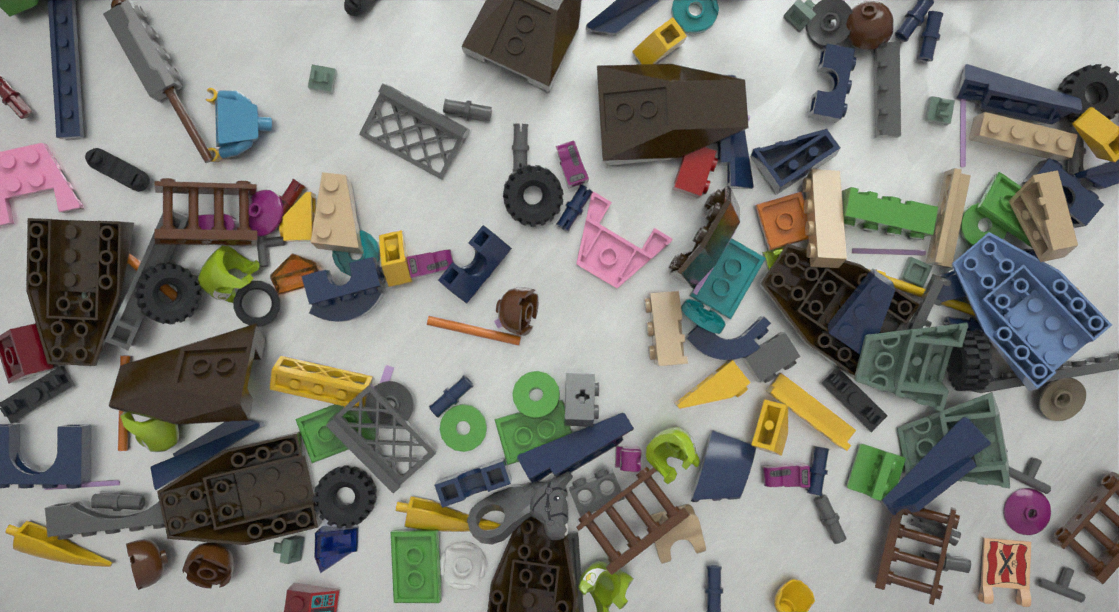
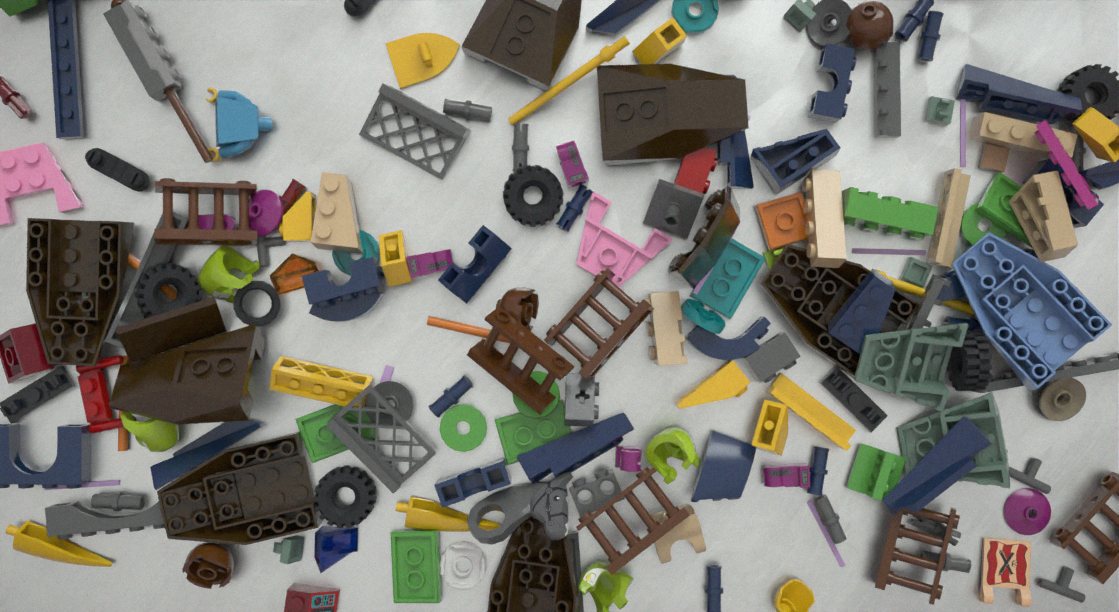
reddish brown cylinder [126,539,168,590] -> none
sand green tile [308,64,337,94] -> none
none -> red plate [76,355,137,434]
none -> dark brown tile [116,297,226,363]
none -> yellow shield [385,33,460,89]
none -> reddish brown fence [467,306,574,415]
none -> yellow bar [508,36,630,125]
none -> reddish brown fence [544,268,654,381]
none -> dark grey tile [643,179,704,238]
none -> lavender piece [807,500,846,567]
none -> medium nougat tile [979,143,1010,173]
none -> dark pink wing [1034,120,1099,210]

